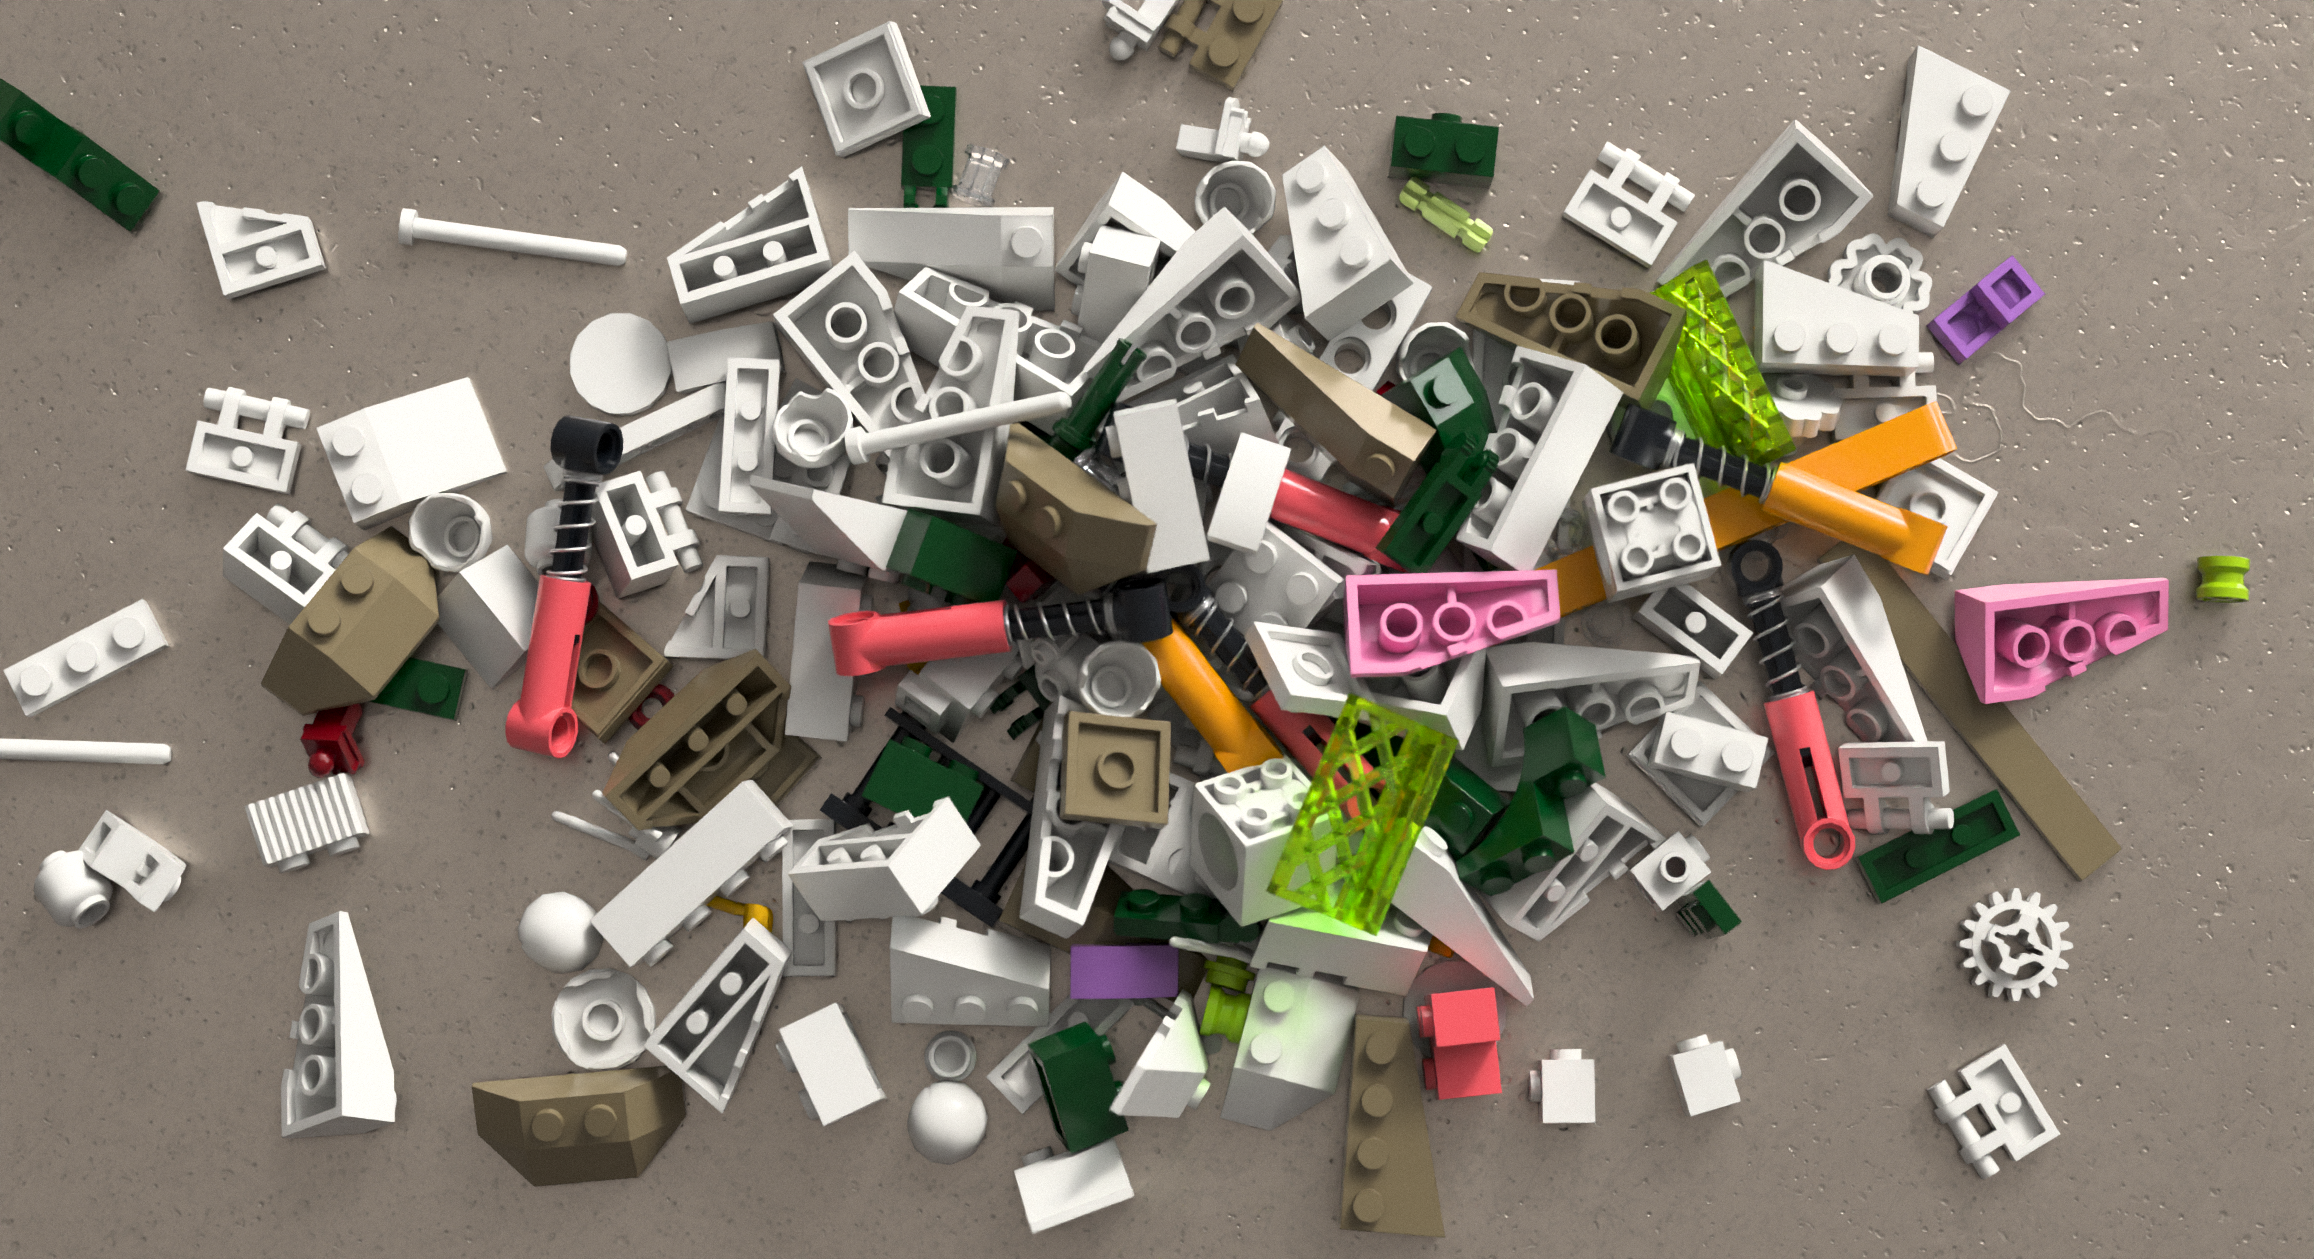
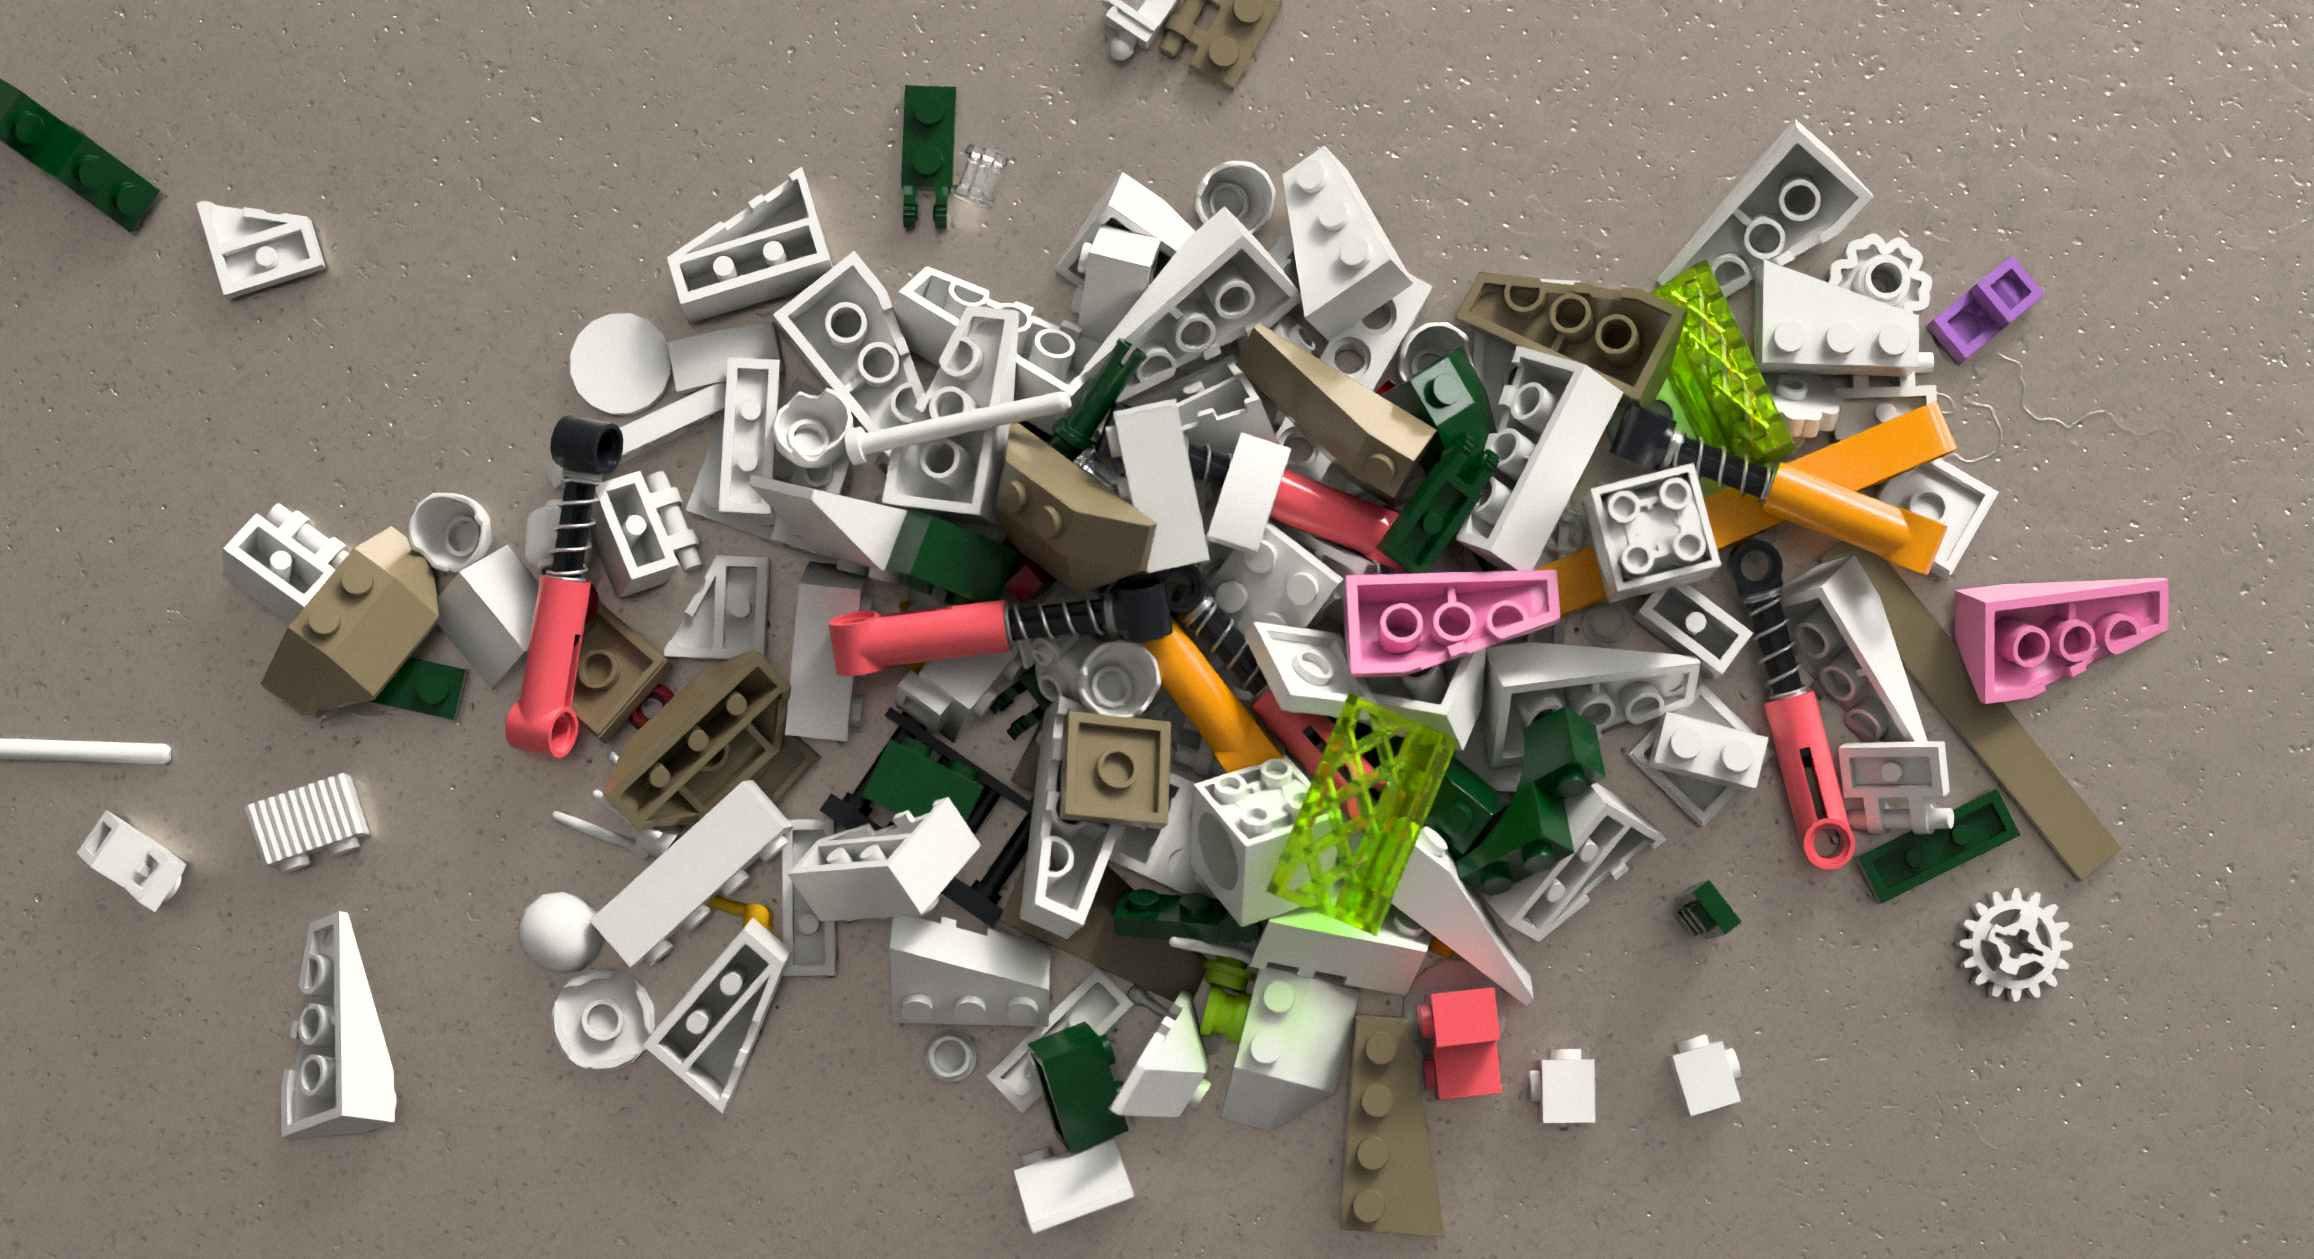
white plate [3,599,169,718] -> none
white head [33,851,113,929] -> none
white plate [186,387,309,495] -> none
dark red piece [300,703,365,778] -> none
white slope [316,377,507,531] -> none
white bar [398,208,627,266] -> none
dark tan wedge [472,1066,686,1187] -> none
white brick [775,1002,887,1126] -> none
white plate [802,21,931,158] -> none
white wedge [848,207,1055,311] -> none
white hair [907,1080,988,1165] -> none
medium lavender slope [1070,943,1179,999] -> none
white piece [1176,97,1269,164] -> none
dark green brick [1388,113,1499,189] -> none
yellowish green axle [1399,177,1493,253] -> none
white plate [1562,142,1695,269] -> none
white brick [1626,831,1711,913] -> none
white wedge [1887,45,2011,238] -> none
white plate [1927,1044,2060,1180] -> none
lime wheel [2196,556,2250,603] -> none

